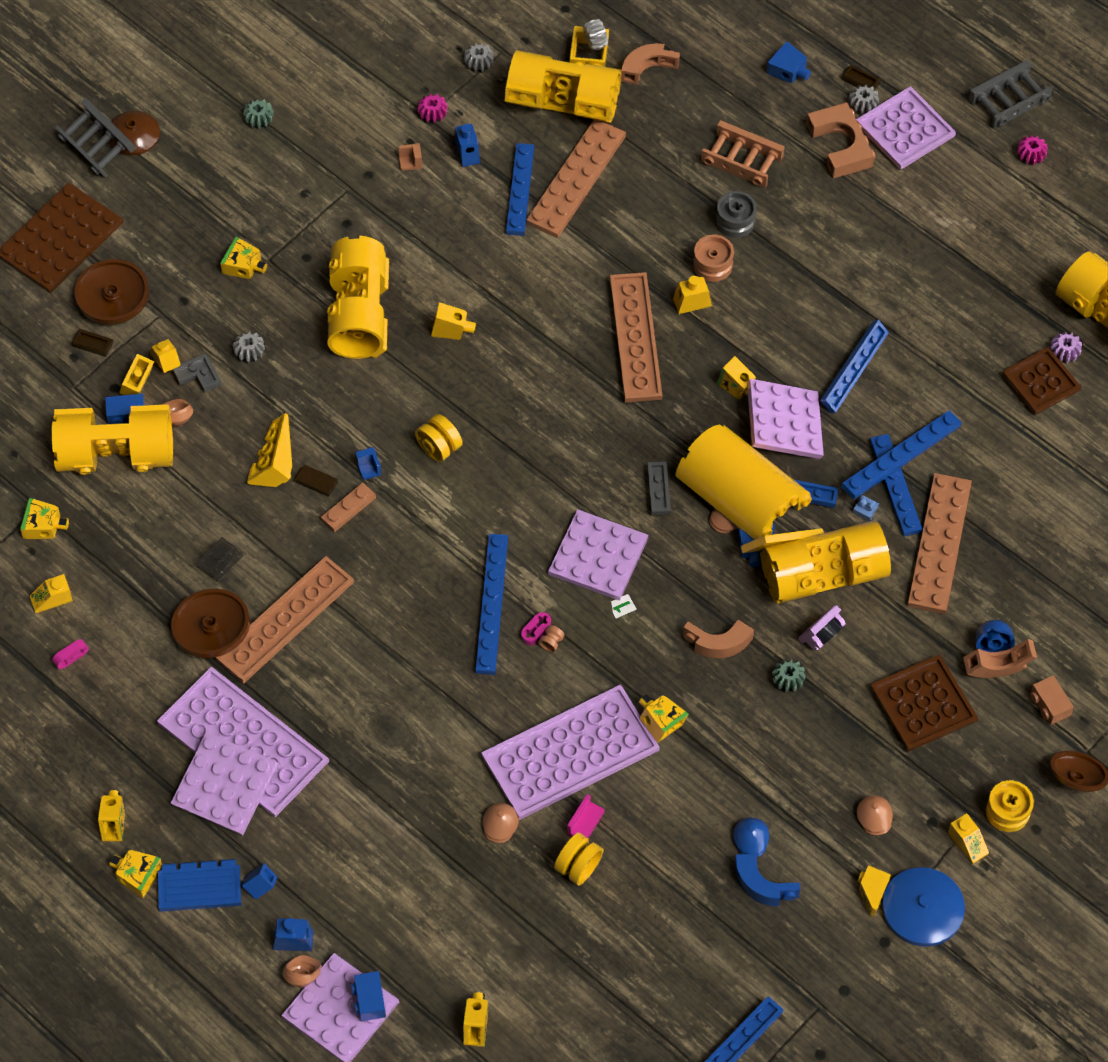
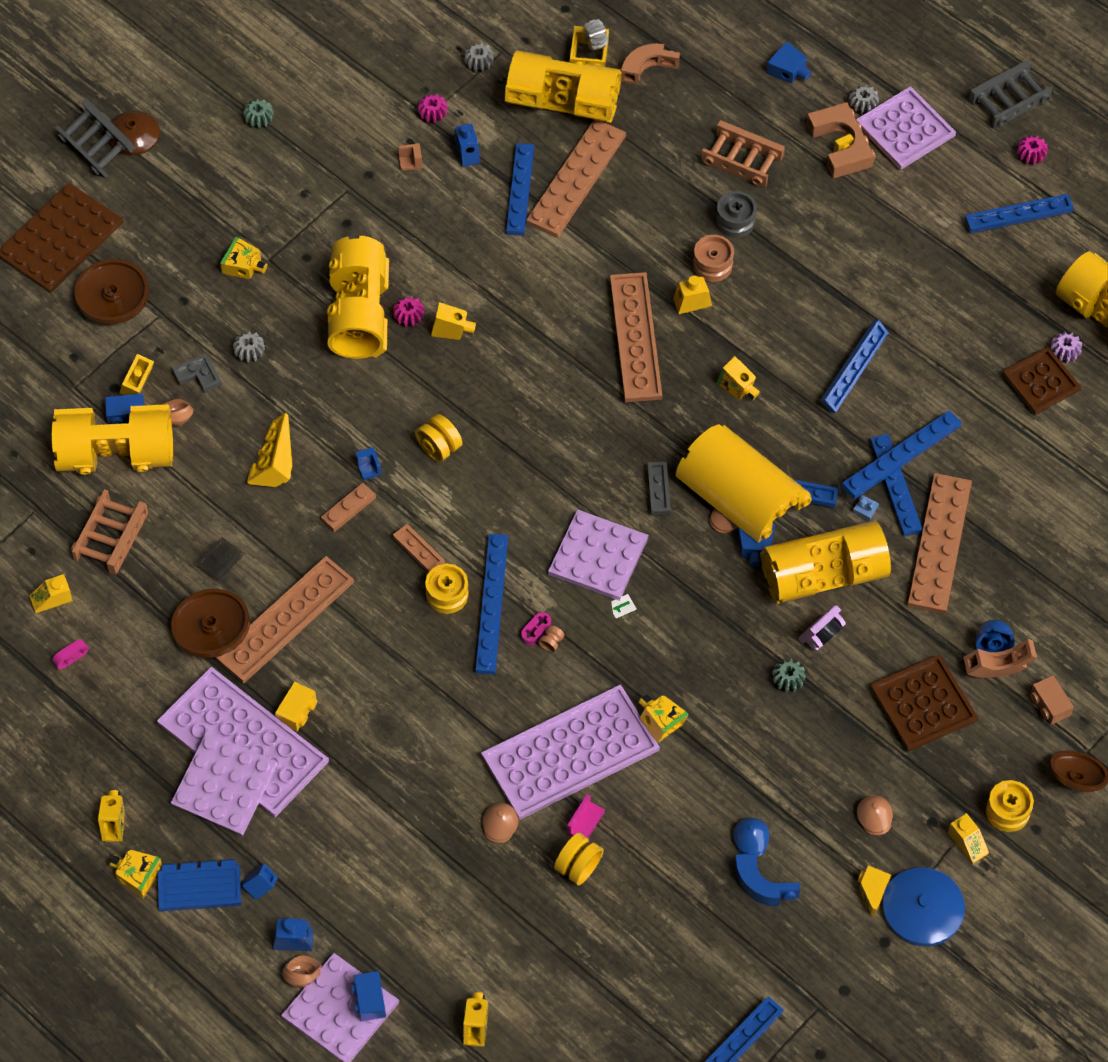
yellow torso [20,498,69,539] -> none
dark brown tile [72,329,114,357] -> none
yellow slope [149,339,181,373] -> none
dark brown tile [295,465,338,497] -> none
nougat arch [683,620,754,659] -> none
yellow tile [741,529,824,553] -> none
lavender plate [747,379,824,459] -> none
dark brown tile [841,64,881,91] -> none
none -> nougat fence [71,489,148,575]
none -> yellow brick [275,682,318,731]
none -> dark pink gear [393,296,424,327]
none -> nougat plate [393,524,445,573]
none -> yellow wheel [425,564,469,614]
none -> yellow plate [834,134,854,152]
none -> blue plate [965,194,1074,233]

